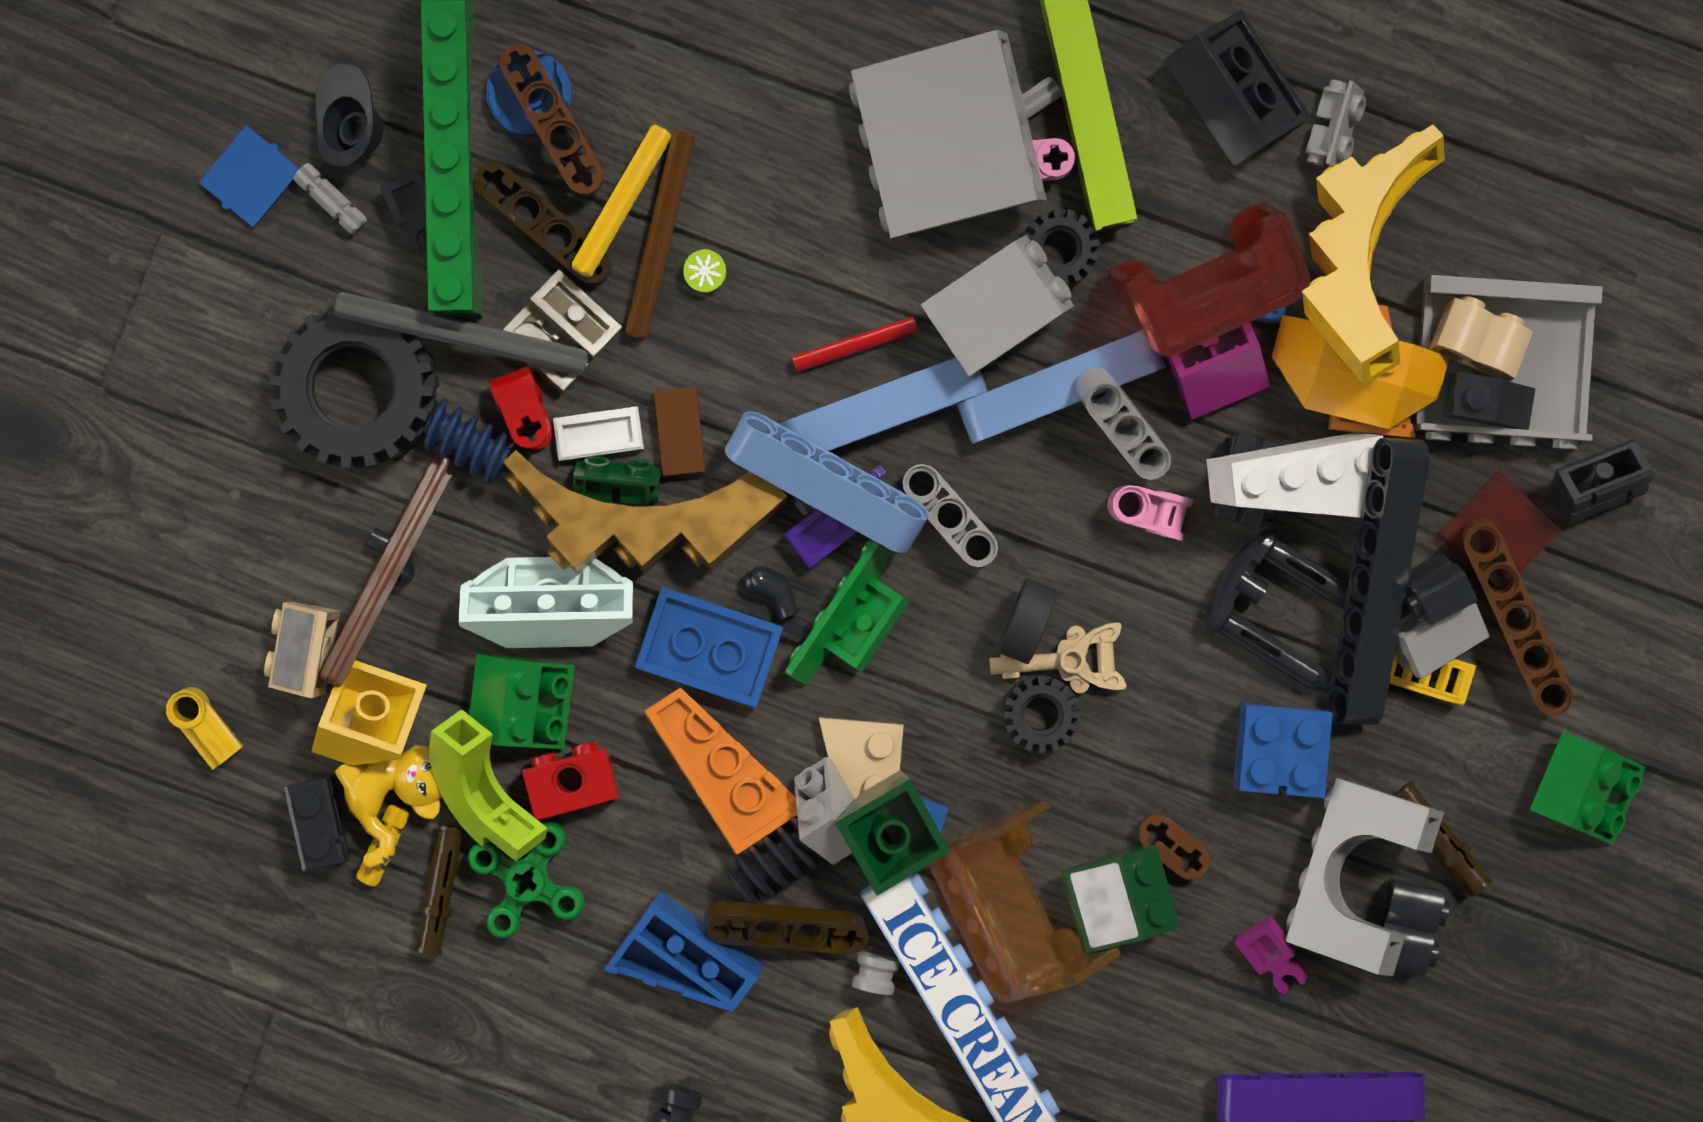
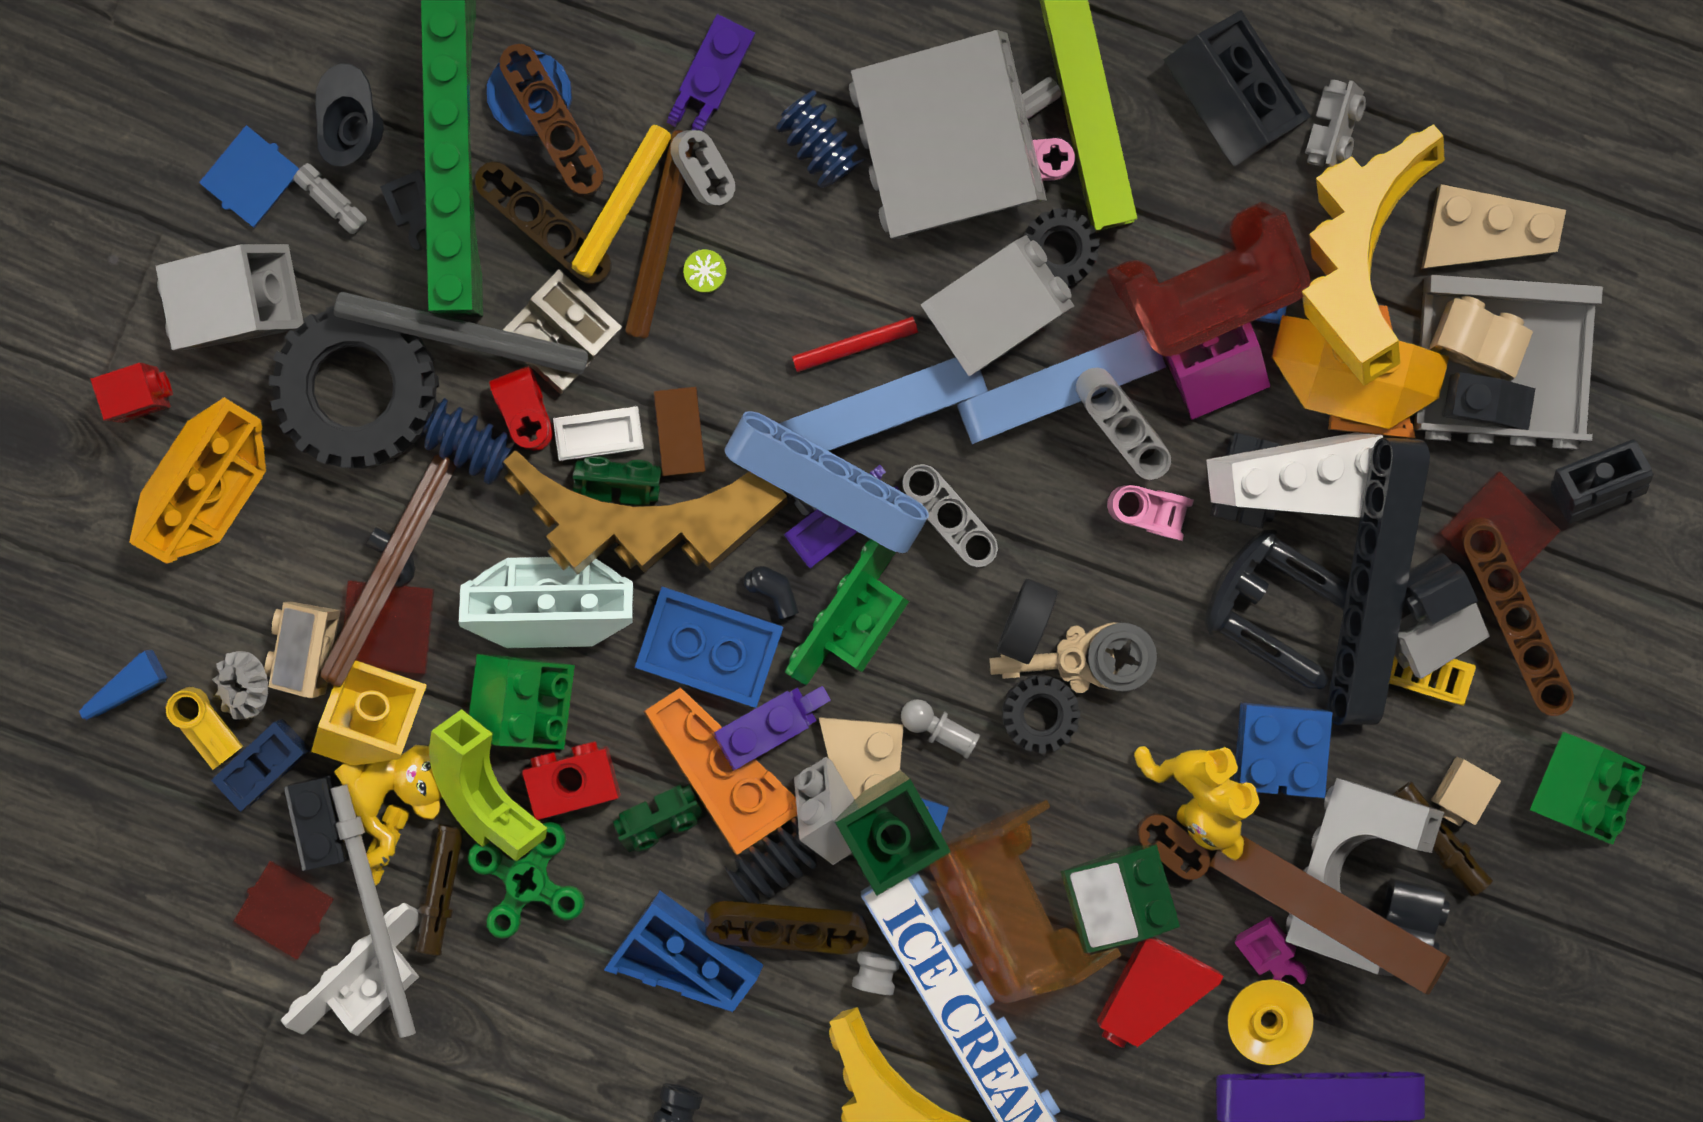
none -> blue slope [79,650,167,720]
none -> red brick [90,363,173,423]
none -> light orange wedge [129,397,266,564]
none -> light grey slope [156,244,304,350]
none -> dark blue brick [211,719,312,812]
none -> light grey gear [212,651,268,719]
none -> clear red piece [234,861,334,959]
none -> white bracket [281,903,422,1036]
none -> light grey bar [330,784,416,1038]
none -> clear red tile [343,580,434,674]
none -> dark green hinge [613,784,706,853]
none -> dark purple hinge [667,14,756,132]
none -> light grey beam [671,130,735,205]
none -> dark purple hinge [712,686,831,770]
none -> dark blue piece [776,90,866,188]
none -> light grey pin [901,699,980,759]
none -> dark grey gear [1088,623,1157,691]
none -> red slope [1097,937,1224,1048]
none -> yellow animal [1134,746,1260,861]
none -> reddish brown tile [1209,835,1451,995]
none -> yellow dish [1228,979,1313,1065]
none -> tan wing [1421,184,1566,269]
none -> tan brick [1431,757,1501,826]

